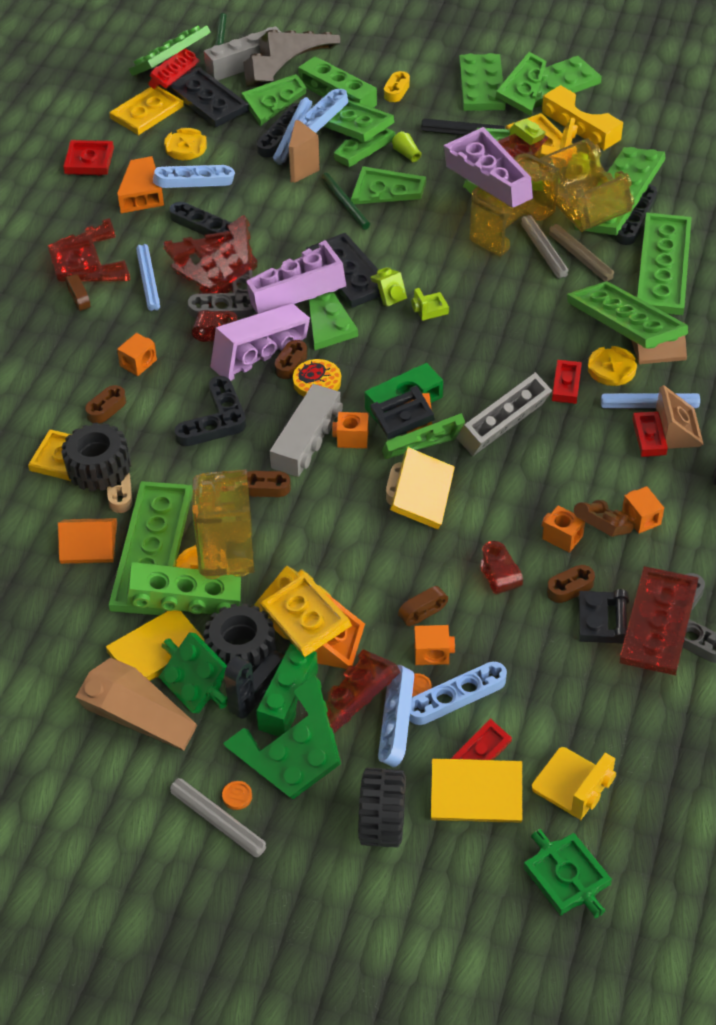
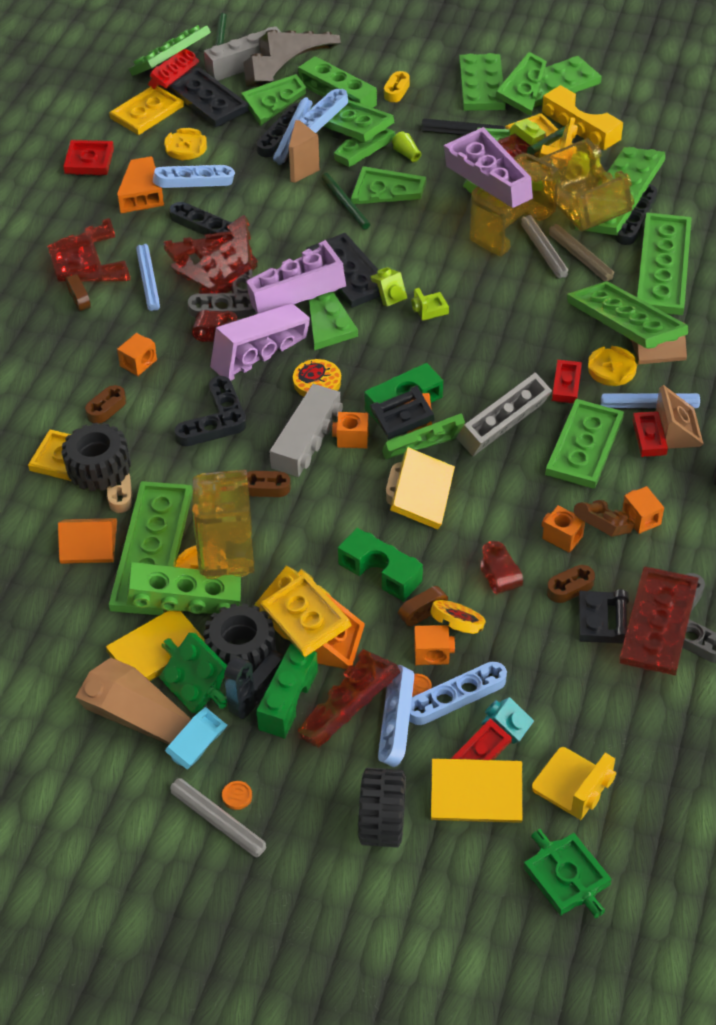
green wing [223,675,341,799] -> none
reddish brown beam [275,340,307,379] -> none
none -> medium azure slope [165,707,228,770]
none -> green arch [338,528,423,602]
none -> yellow tile [430,600,486,634]
none -> bracket [481,697,534,744]
none -> dark green bar [527,125,566,155]
none -> bright green plate [545,399,624,489]

